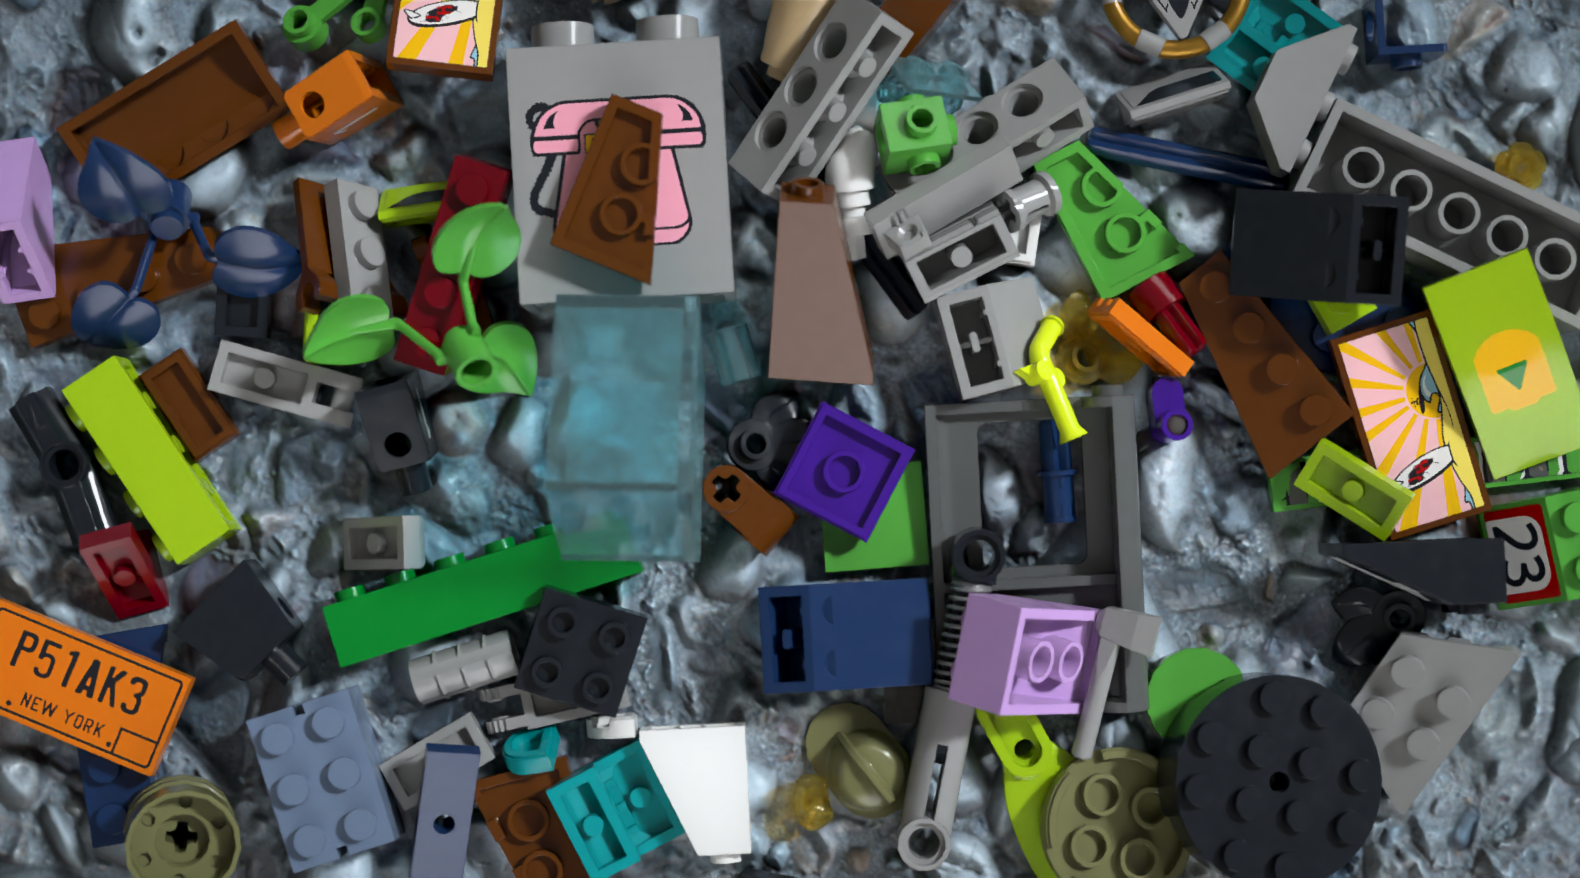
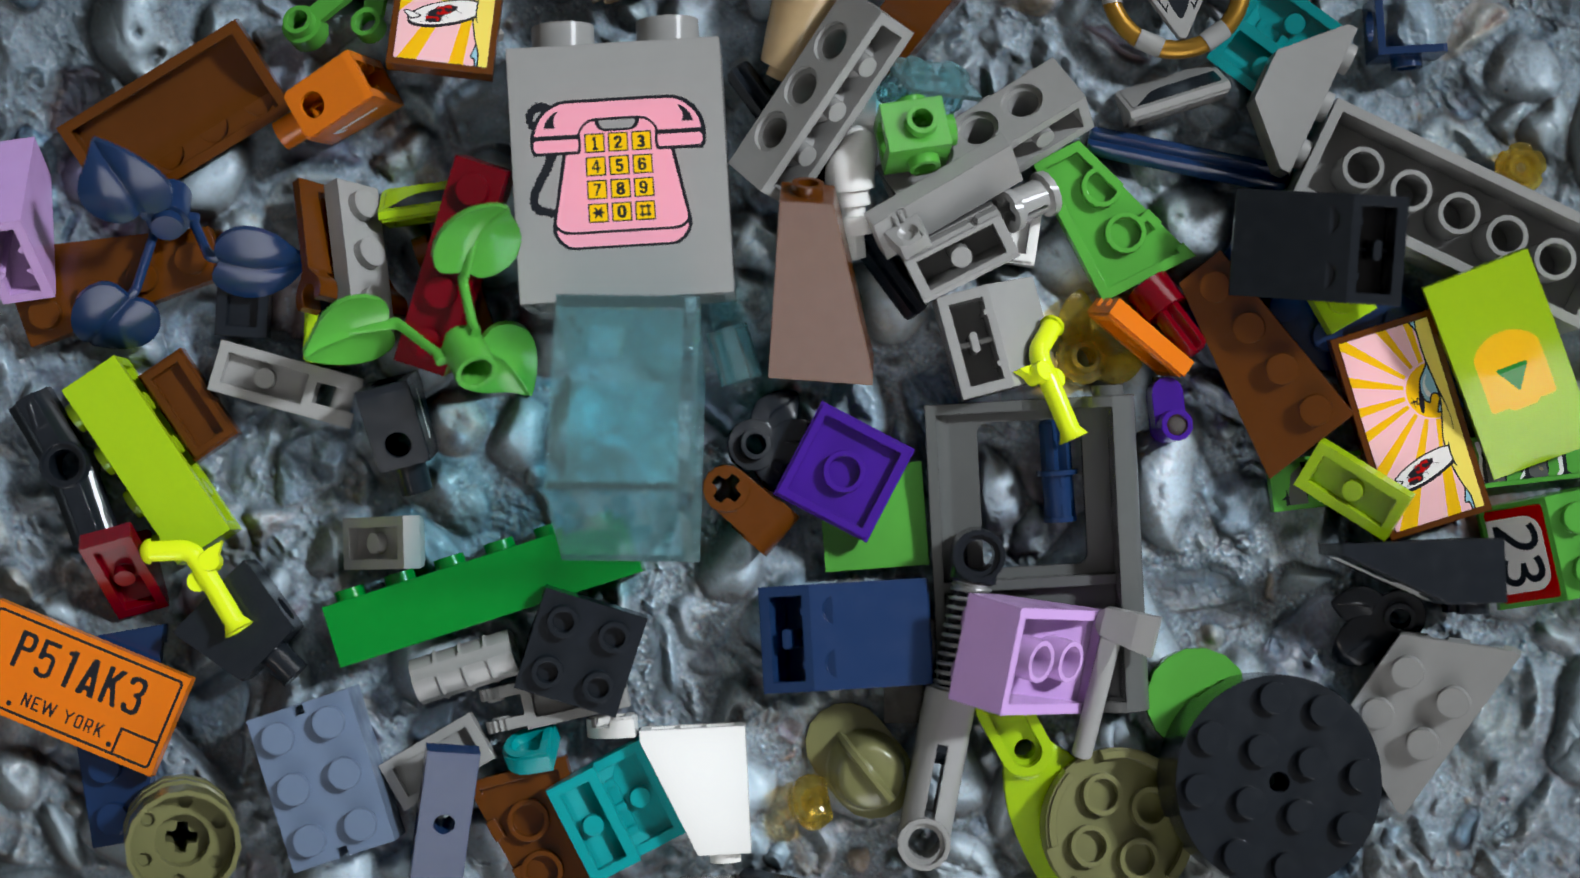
reddish brown wing [550,93,663,287] -> none
none -> neon yellow piece [139,538,253,638]

